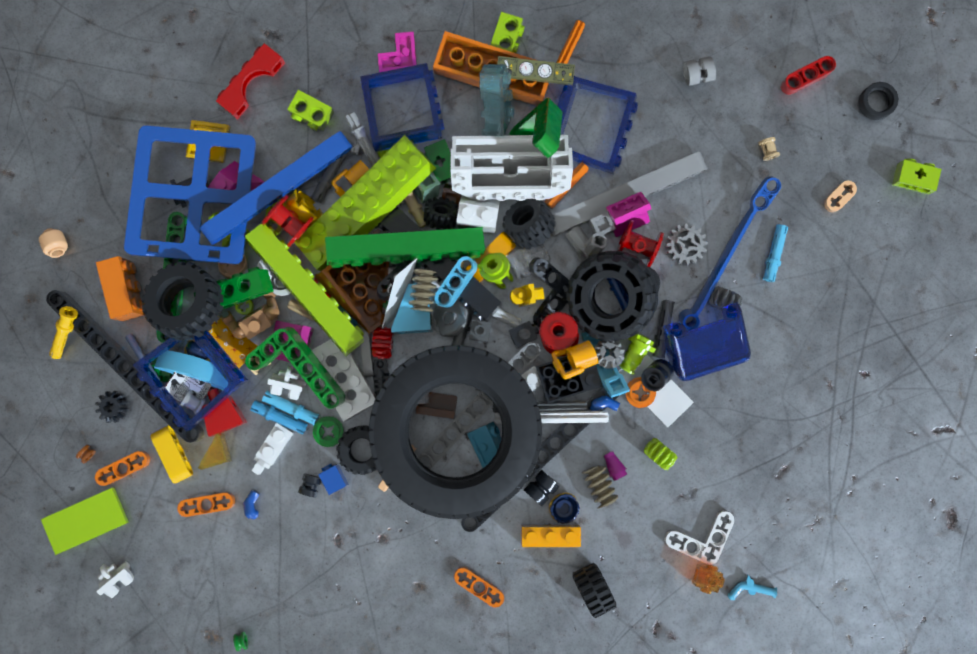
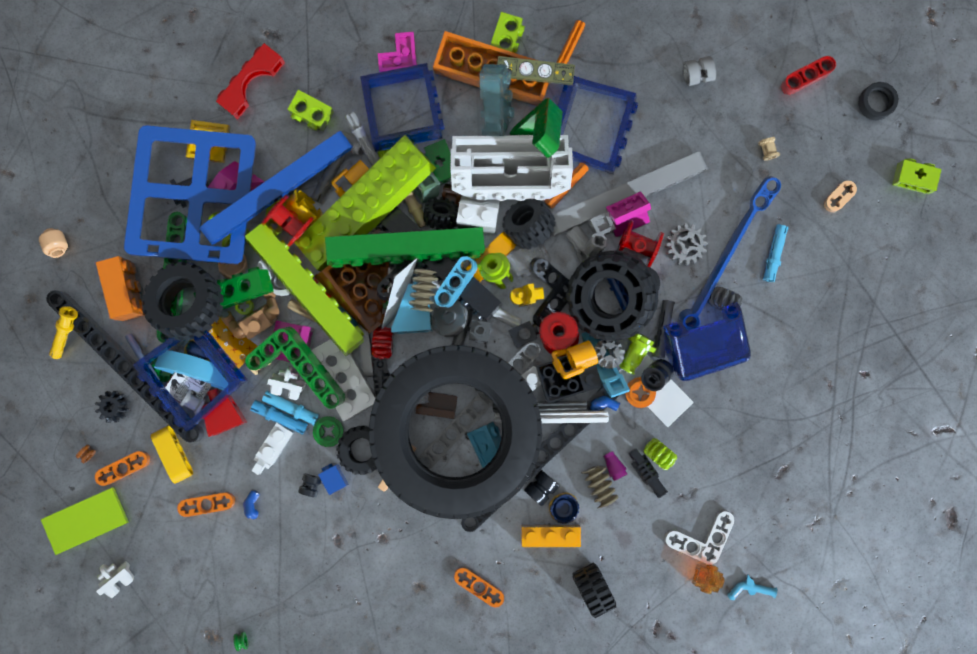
clear yellow slope [198,433,232,470] -> none
none -> black hinge [628,449,668,498]

